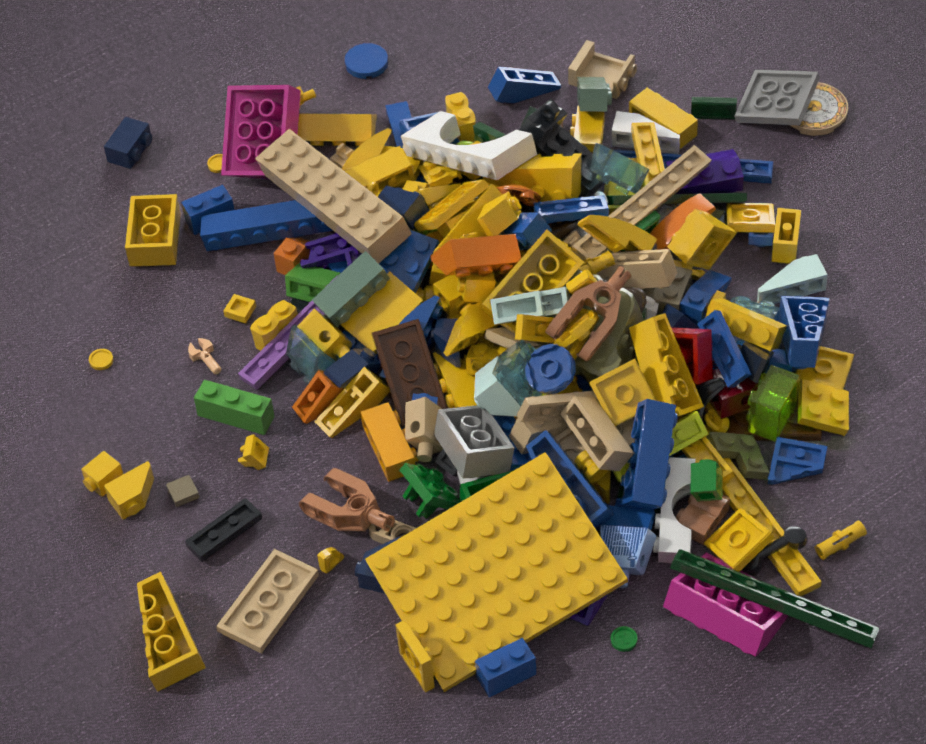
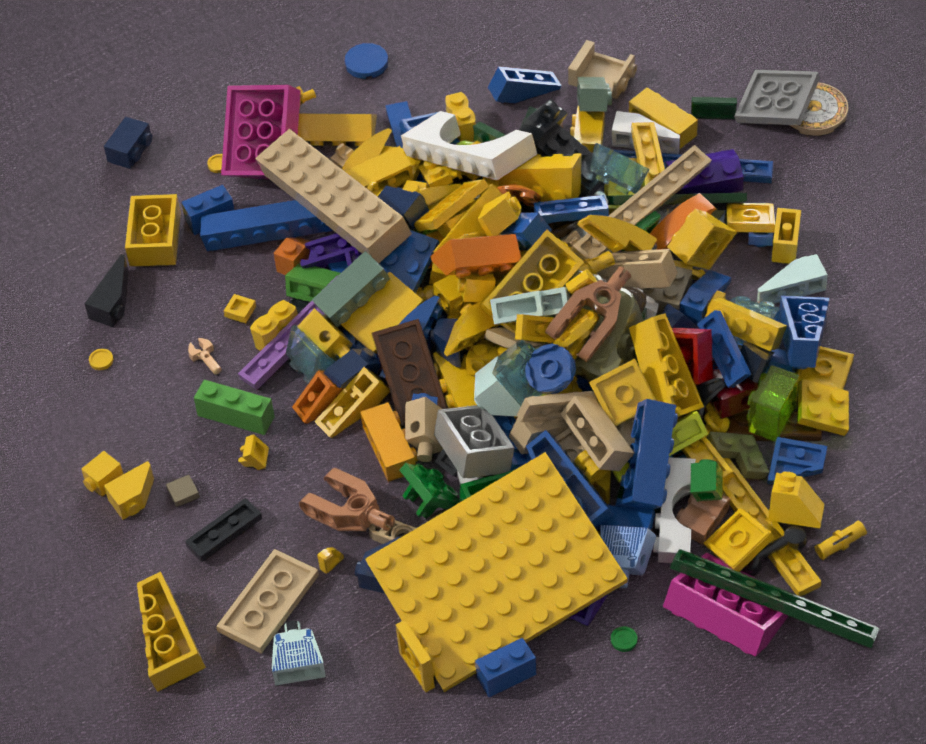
none -> black slope [85,254,129,327]
none -> light aqua torso [272,620,326,686]
none -> yellow slope [768,472,825,528]

